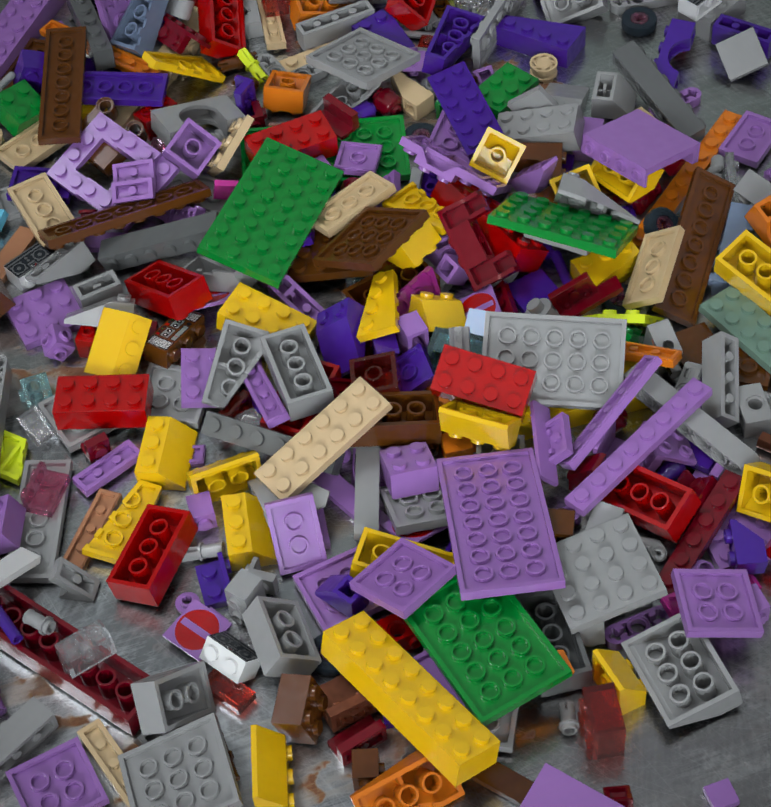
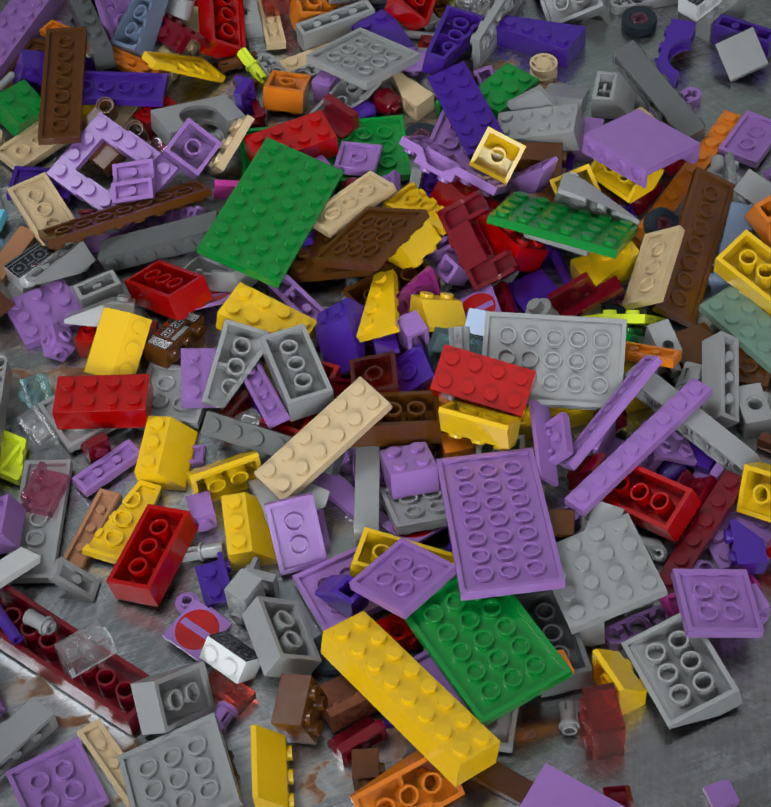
none -> medium lavender bush [215,701,239,735]
none -> medium lavender brick [312,70,340,101]

